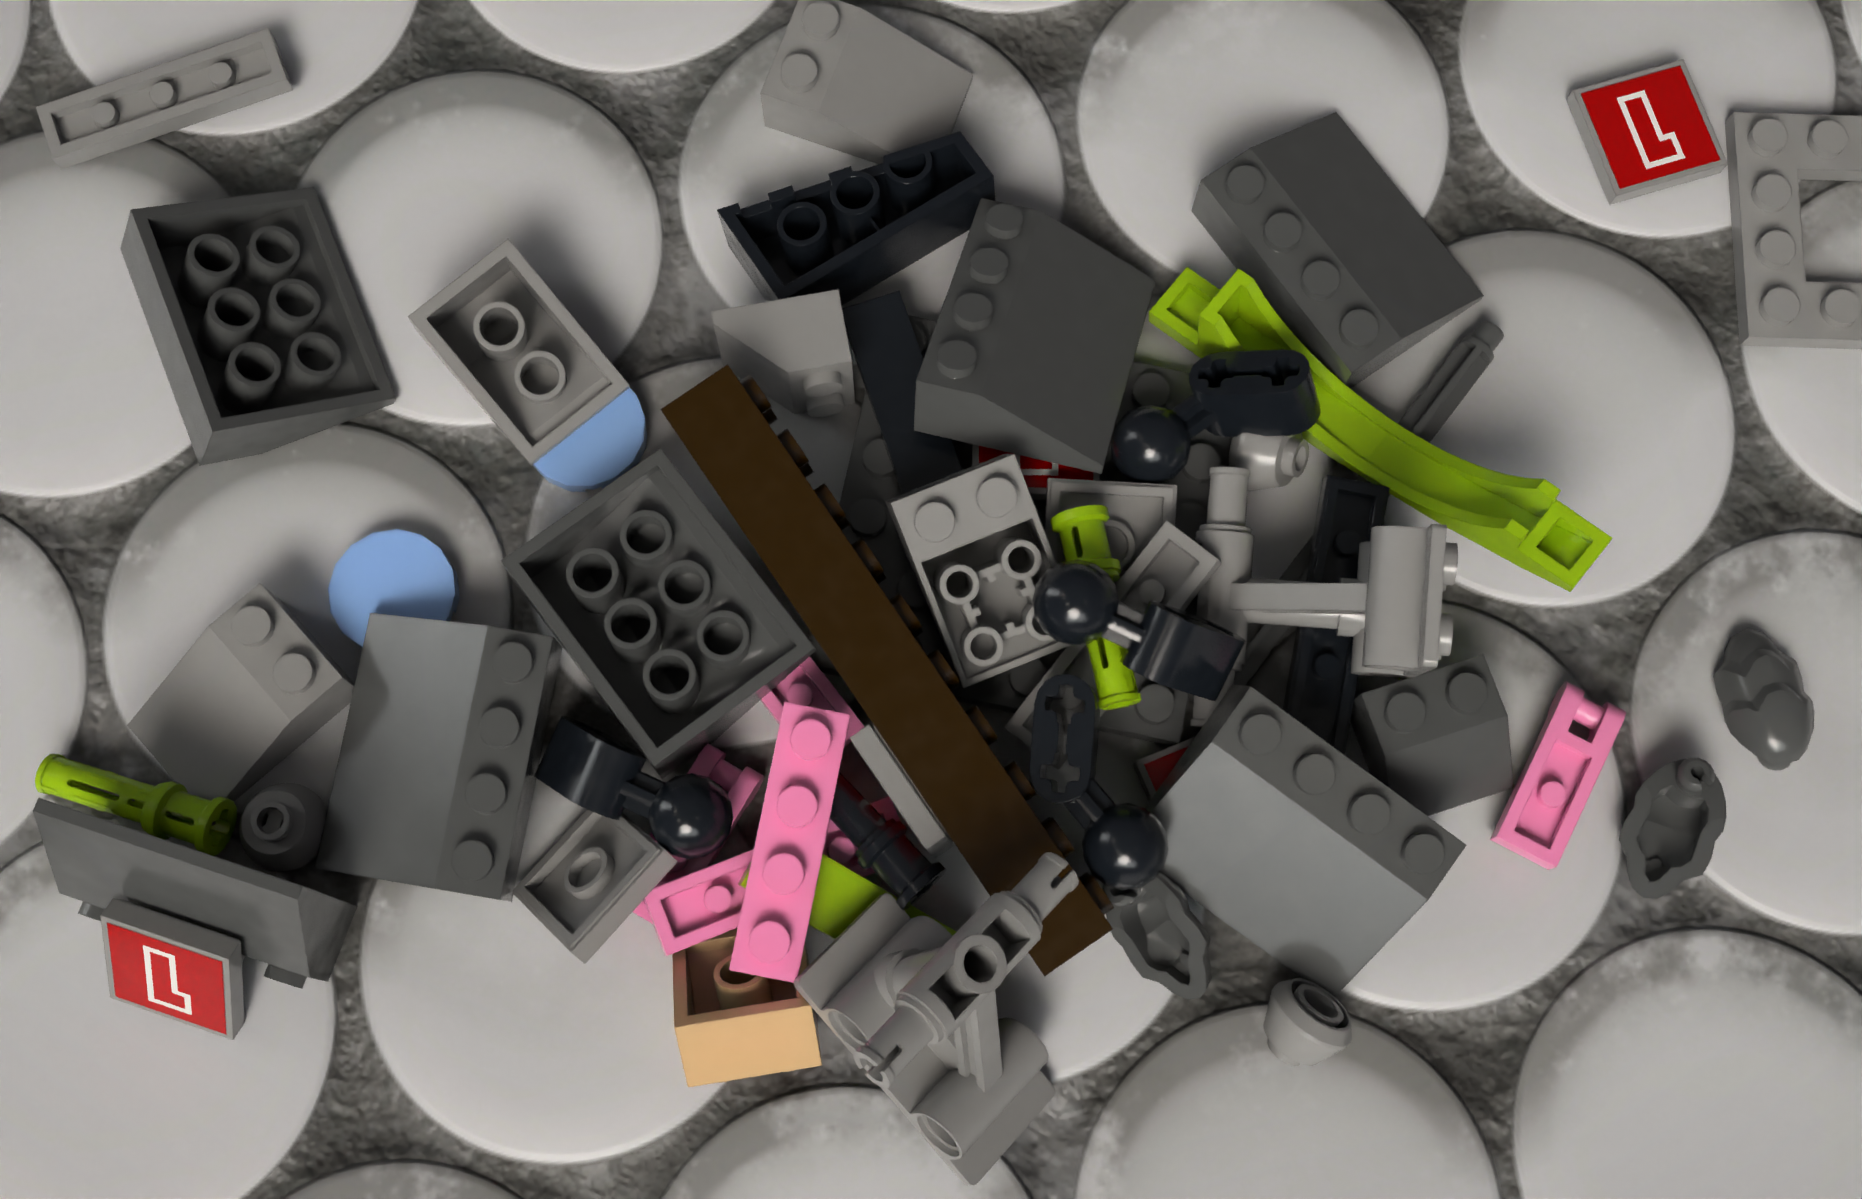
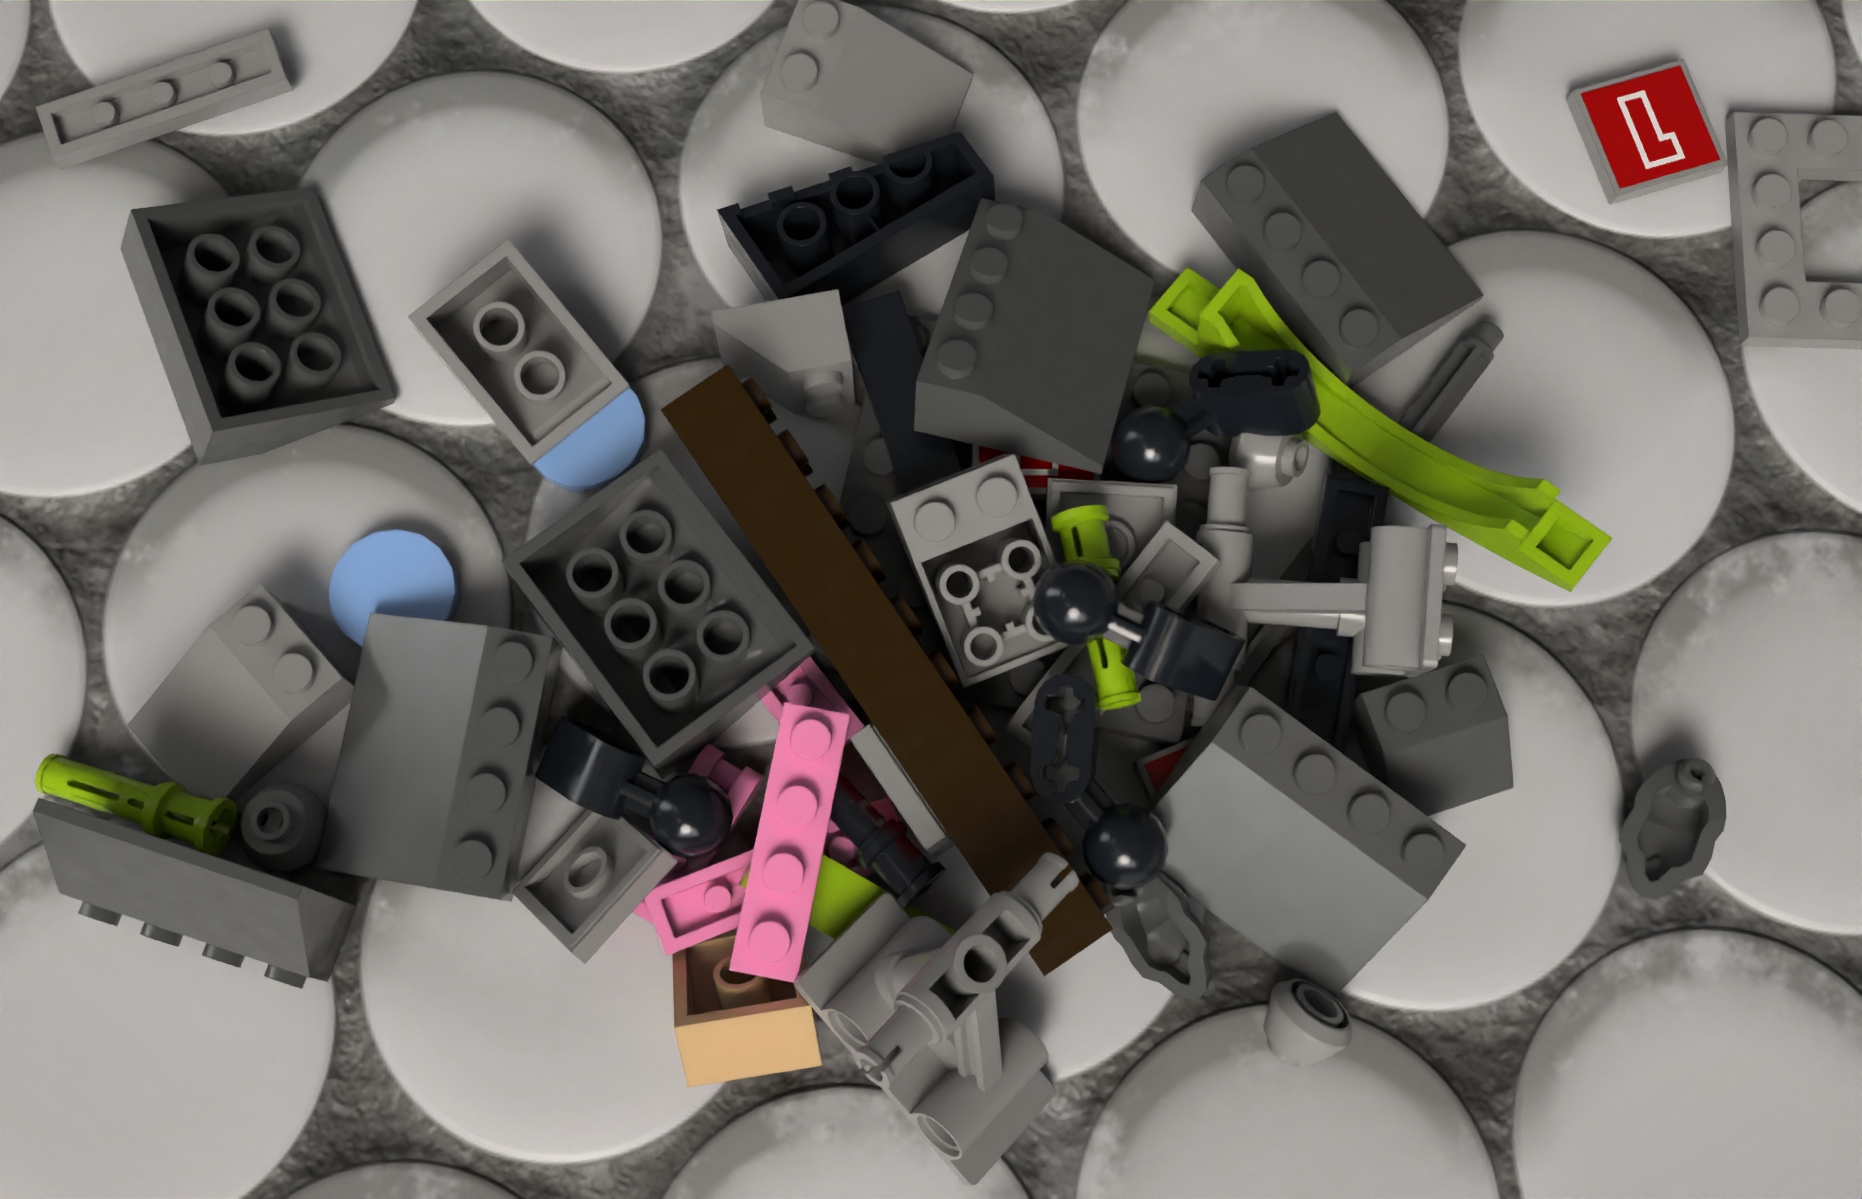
tile [100,898,245,1040] -> none
bright pink plate [1490,681,1626,870] -> none
dark grey arm [1713,628,1815,771] -> none

